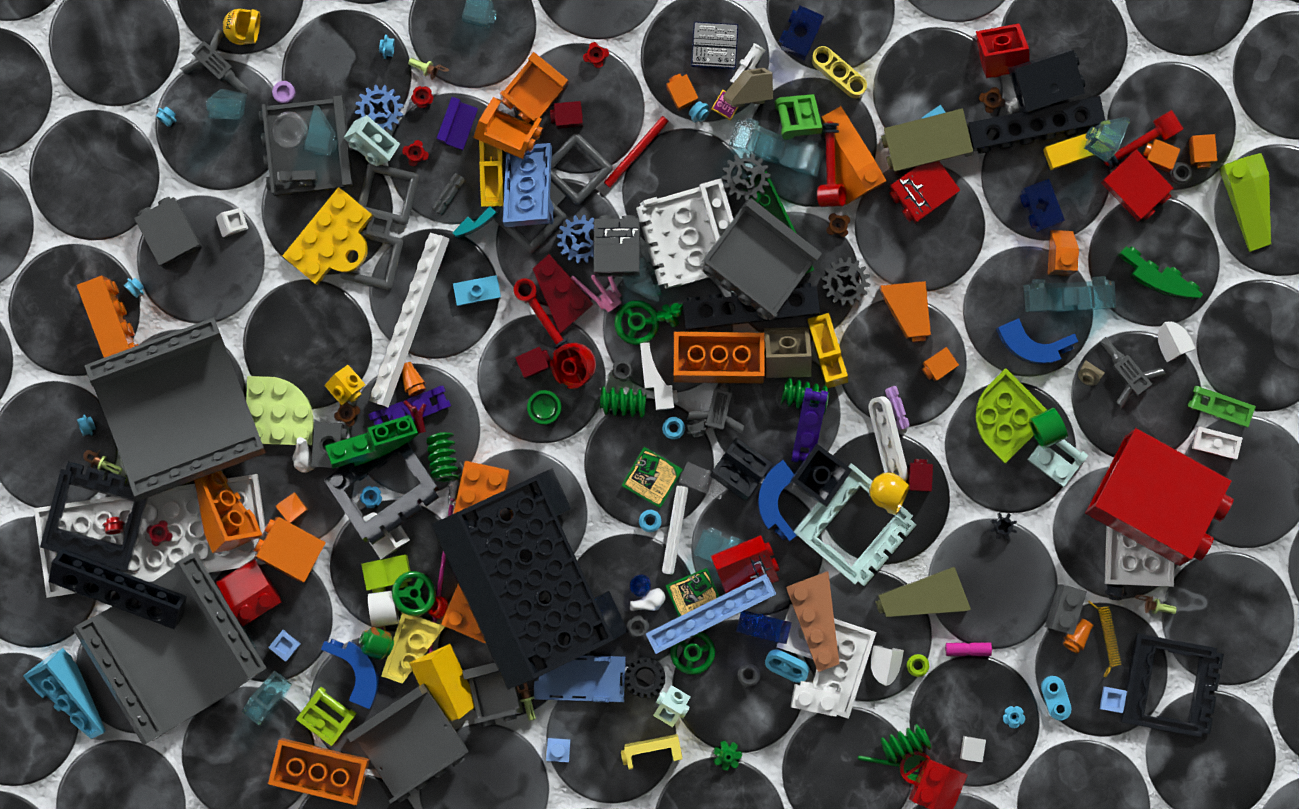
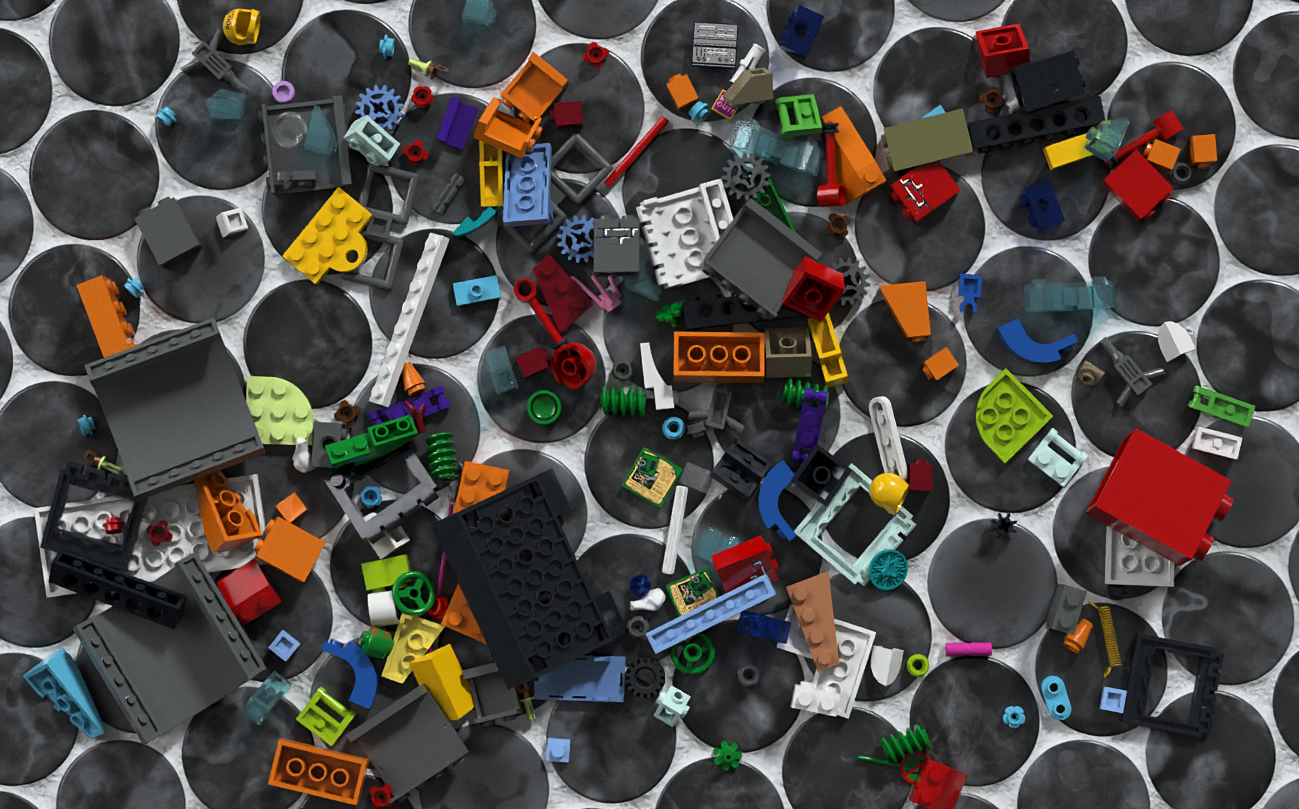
yellow brick [324,365,366,405] -> none
green piece [614,300,659,345] -> none
light yellow panel [621,734,683,770] -> none
medium azure plate [639,510,661,532] -> none
medium azure plate [765,650,810,683] -> none
light yellow beam [812,46,867,99] -> none
olive slope [875,567,971,617] -> none
lavender axle [885,386,910,430] -> none
white slope [960,736,986,762] -> none
green piece [1029,407,1068,449] -> none
orange slope [1048,230,1079,276] -> none
green slope [1117,246,1203,300] -> none
piece [1135,595,1176,614] -> none
lime wedge [1219,153,1271,252] -> none
none -> red plate [370,784,394,809]
none -> clear light blue slope [484,346,519,395]
none -> red slope [782,256,845,322]
none -> teal wheel [868,549,908,590]
none -> blue plate [957,273,983,314]

